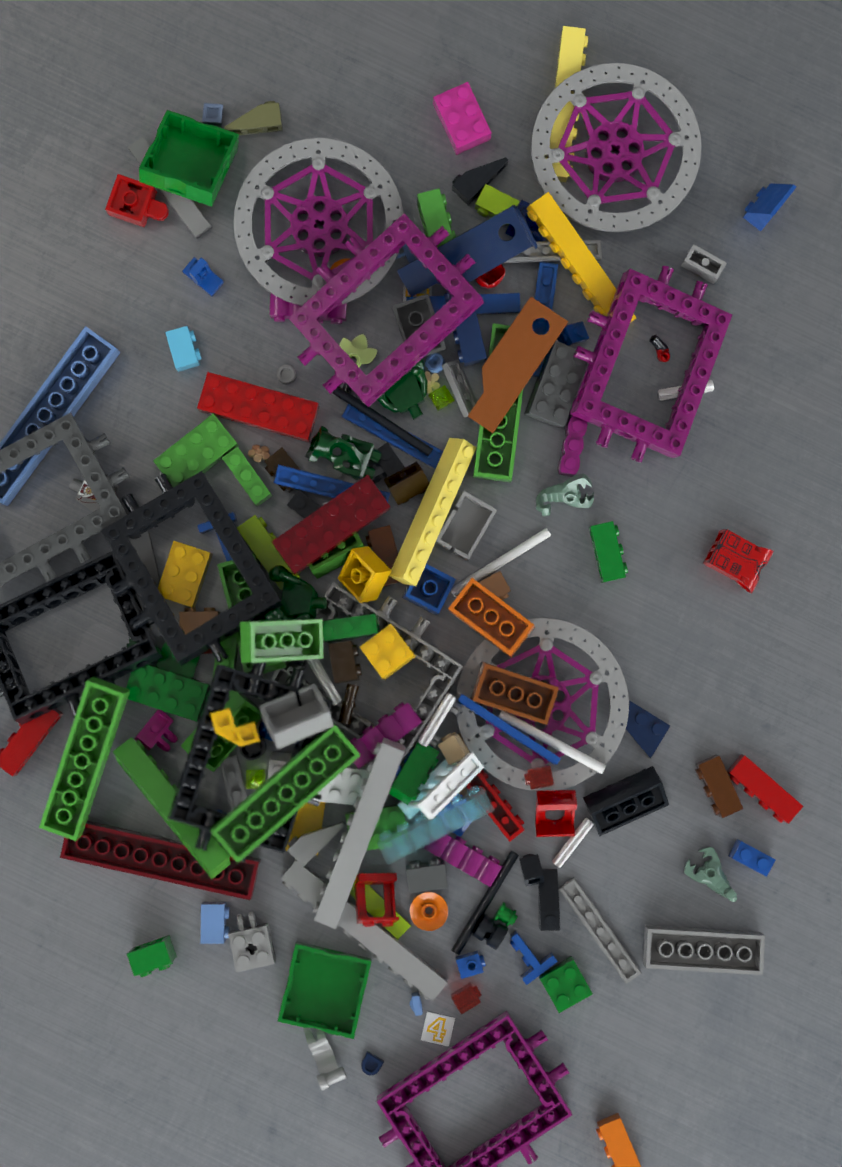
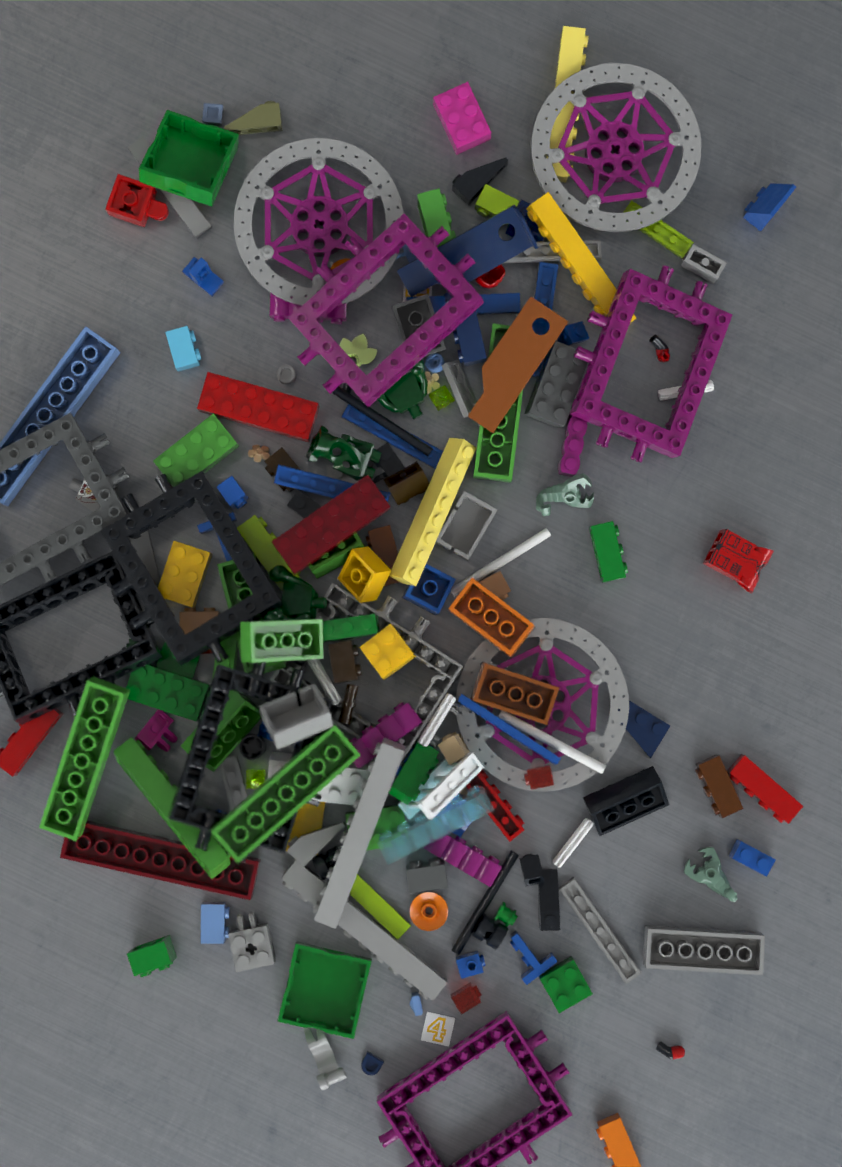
yellow tile [210,708,260,747] -> none
bright green brick [222,447,273,507] -> none
red panel [355,873,399,927] -> none
red panel [535,790,577,837] -> none
none -> blue brick [216,476,249,509]
none -> black wheel [312,846,338,881]
none -> lime tile [623,200,694,259]
none -> arm [656,1042,685,1060]

